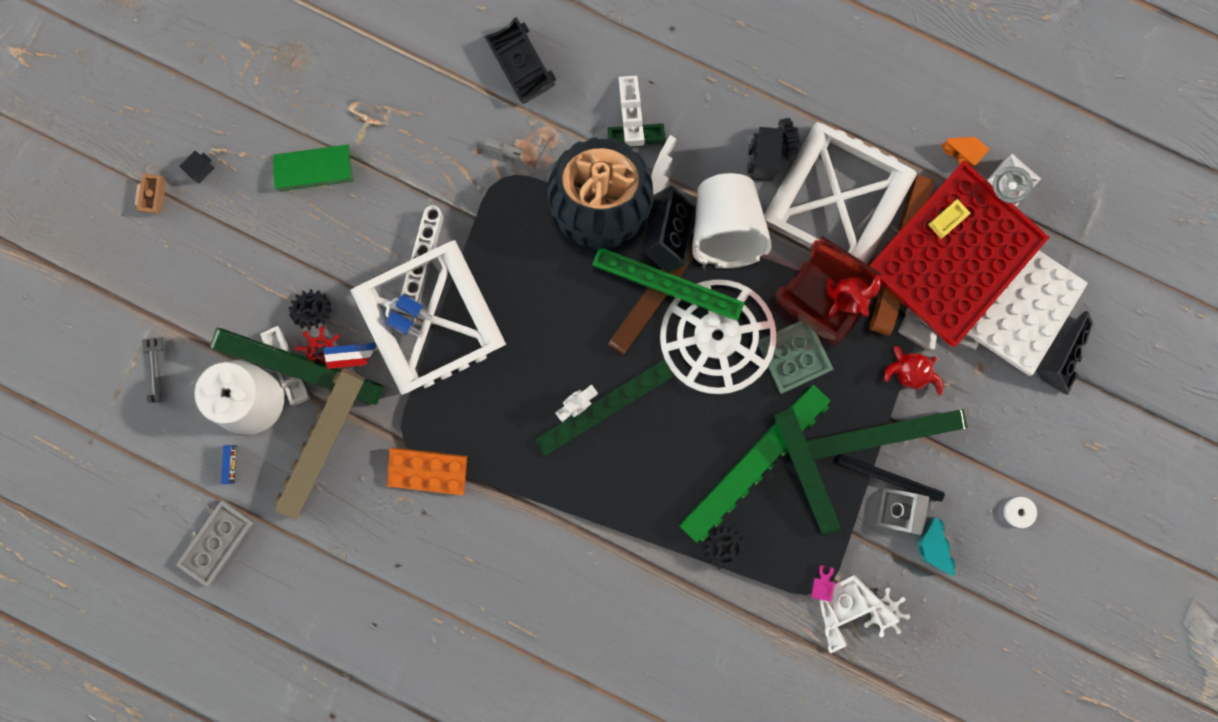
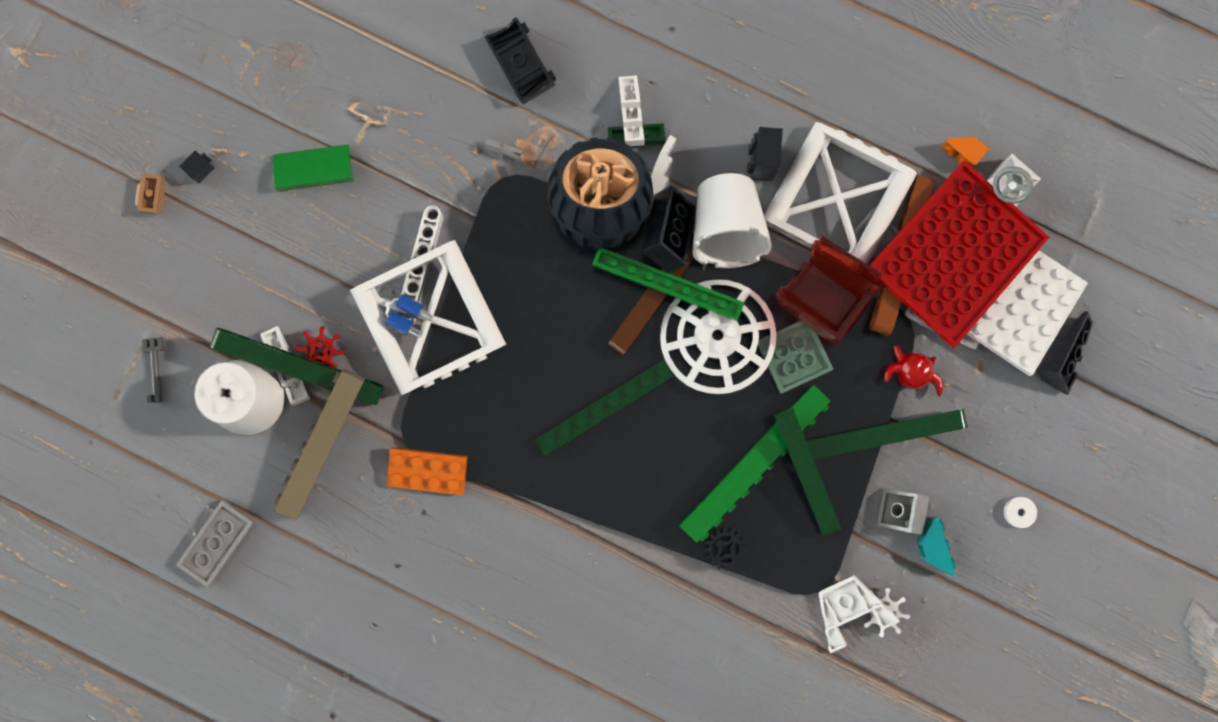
blue tile [221,445,237,484] -> none
black gear [288,289,332,330] -> none
sticker [323,343,377,369] -> none
white gear [555,385,598,422] -> none
black gear [778,118,801,160] -> none
dark pink plate [811,565,835,602] -> none
red piece [827,275,881,318] -> none
black axle [836,454,945,502] -> none
white slope [898,315,937,351] -> none
light yellow tile [928,199,970,239] -> none

